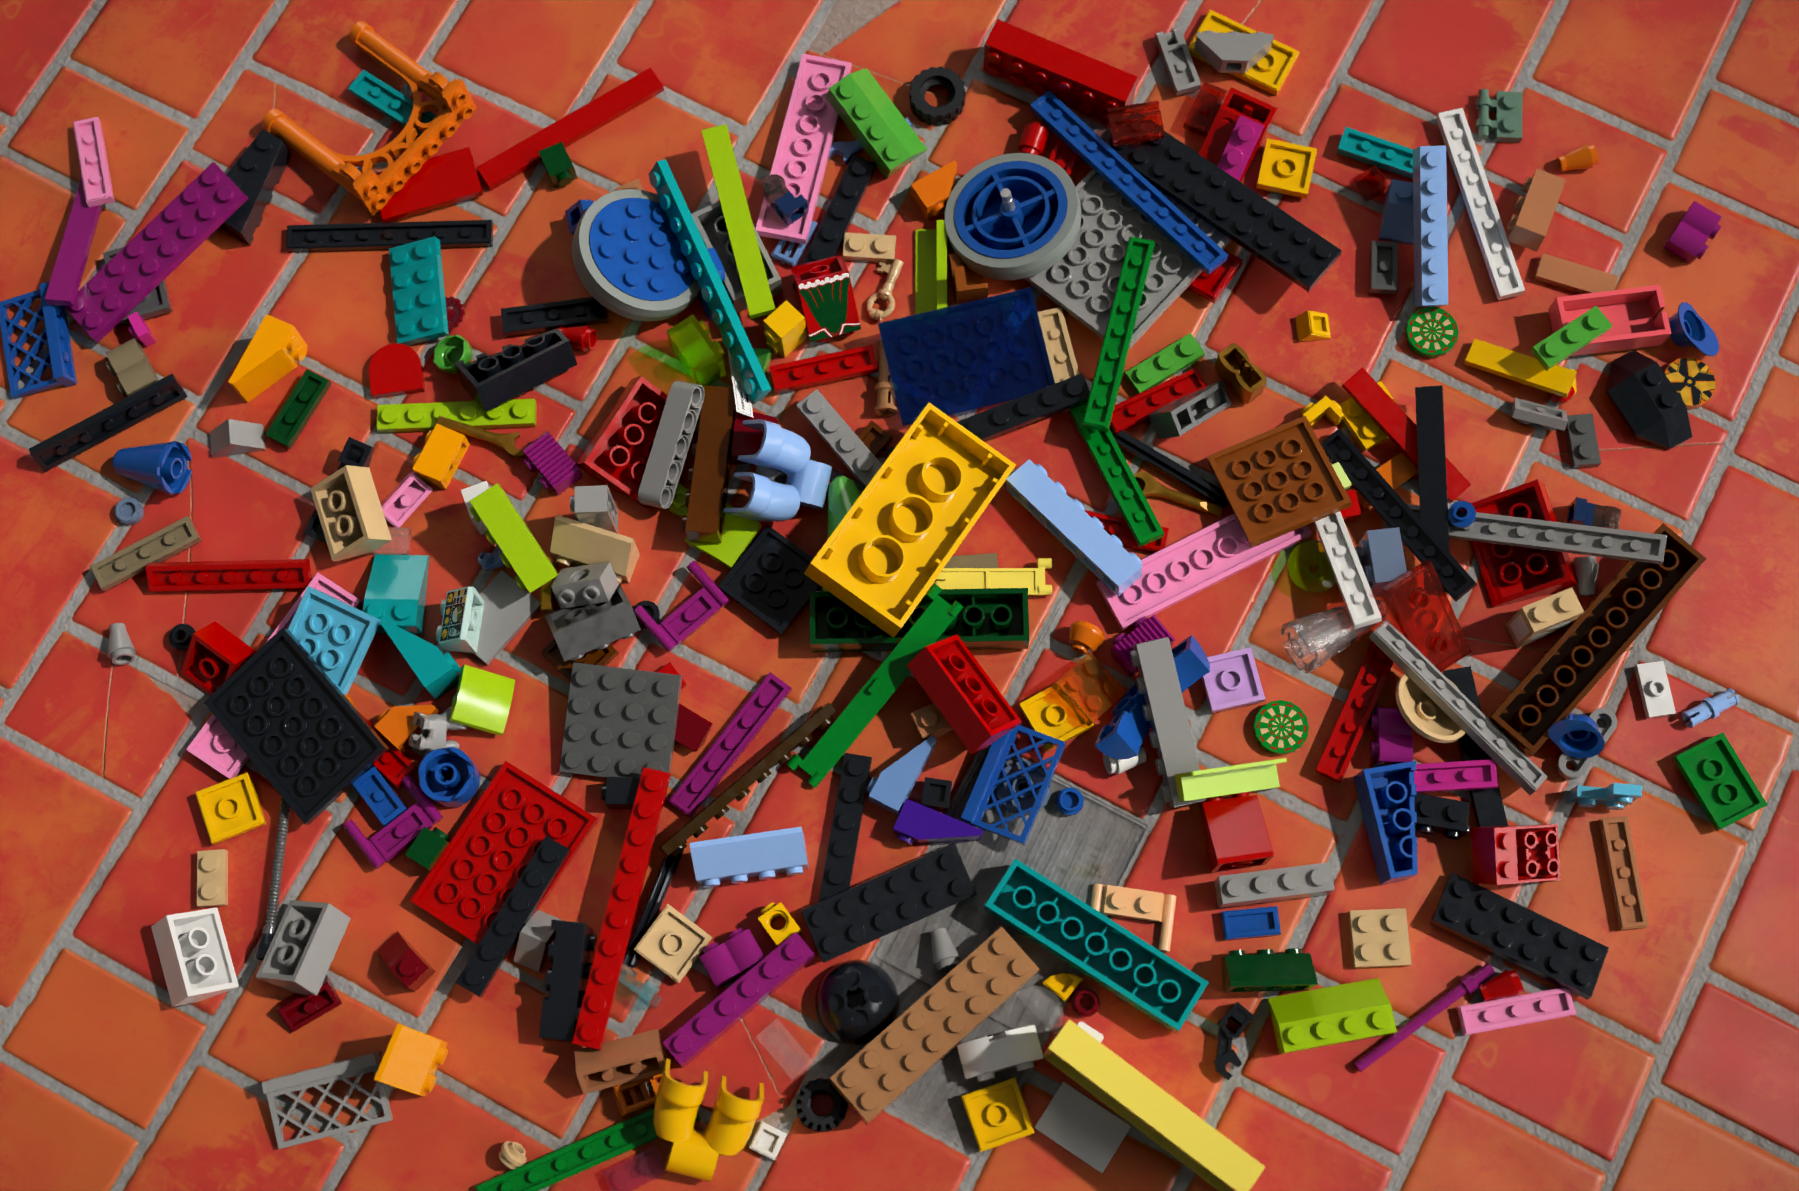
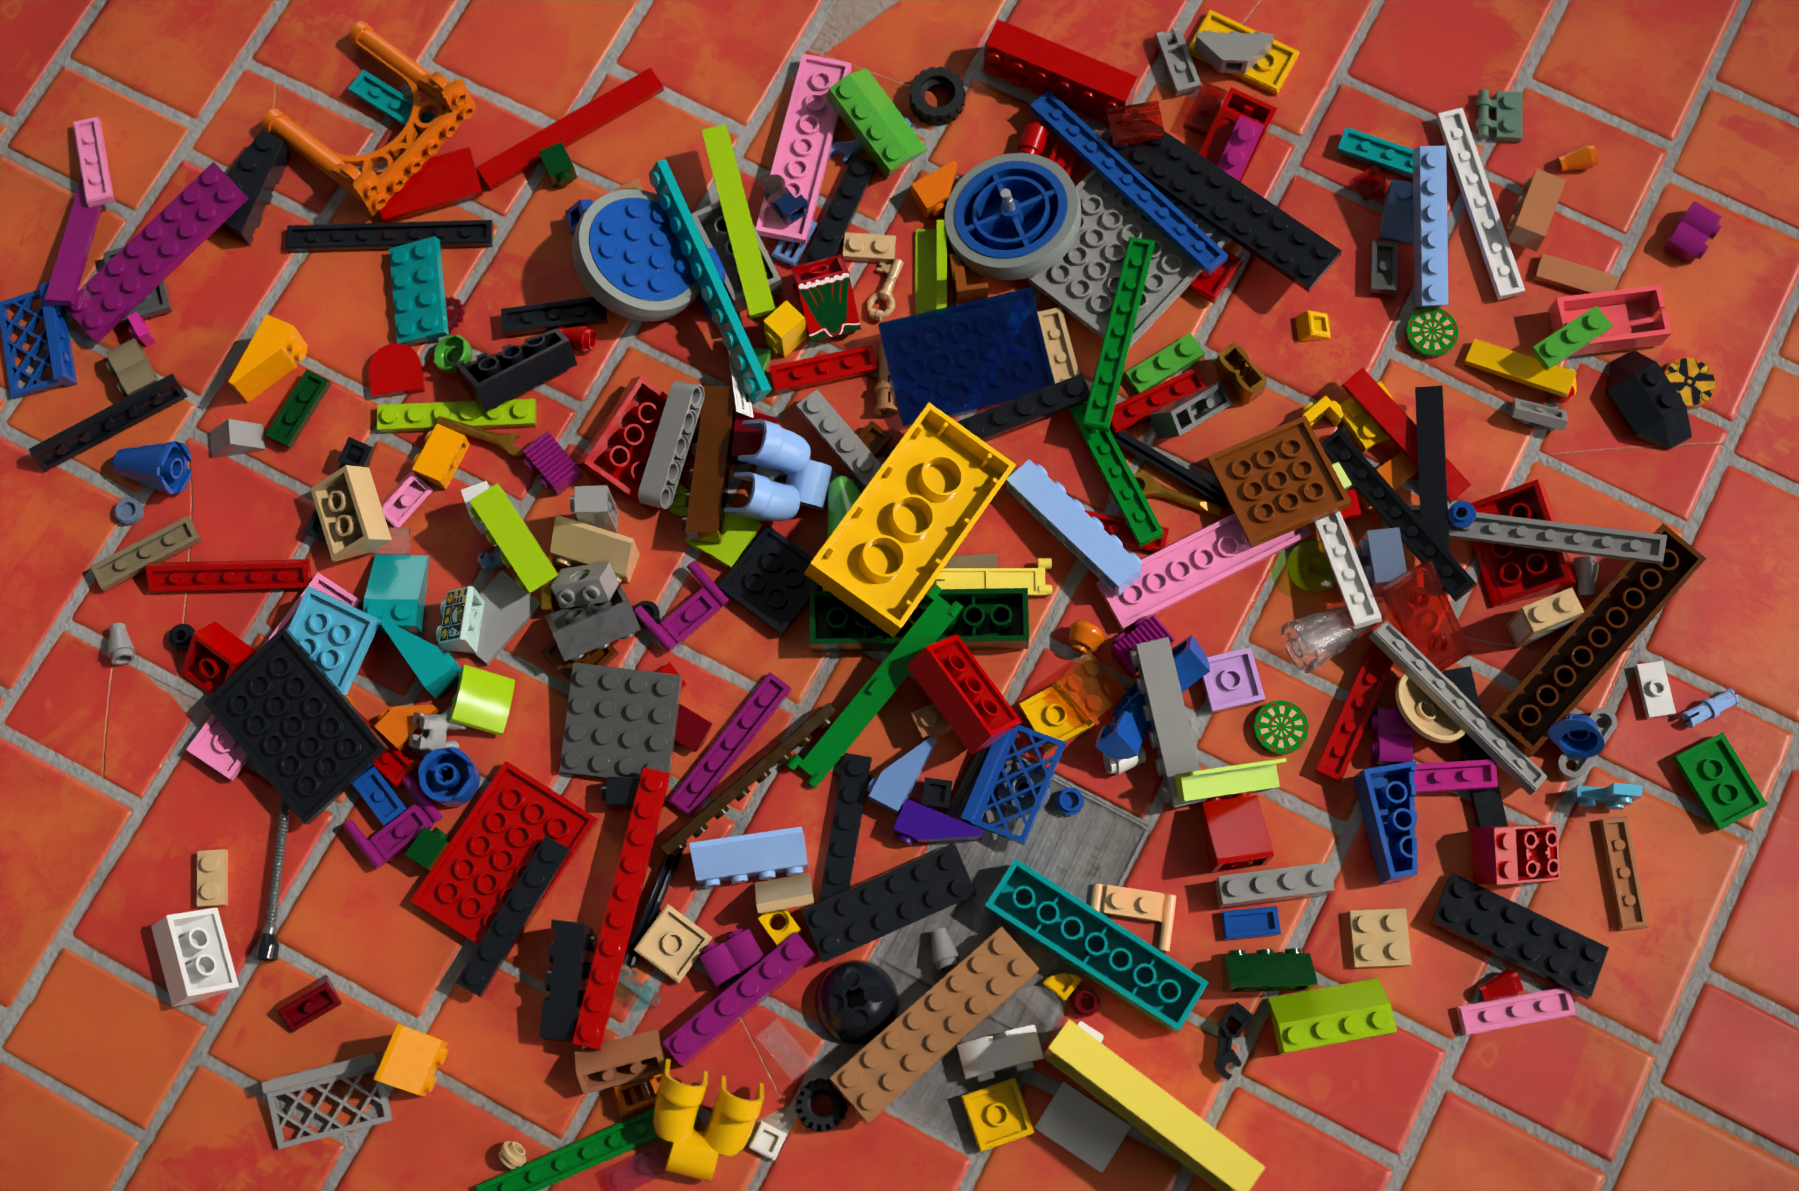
yellow plate [195,772,266,845] -> none
light grey slope [256,900,351,996] -> none
dark red slope [377,931,436,991] -> none
light grey slope [514,910,563,973] -> none
clear neon green brick [666,315,727,388] -> none
yellow plate [1256,138,1317,199] -> none
magenta bar [1353,963,1495,1072] -> none
black bracket [1414,793,1470,840] -> none
dark grey plate [1565,414,1601,469] -> none
leg [1567,497,1622,529] -> none
blue piece [1668,302,1719,356] -> none
none -> tan tile [755,873,814,913]

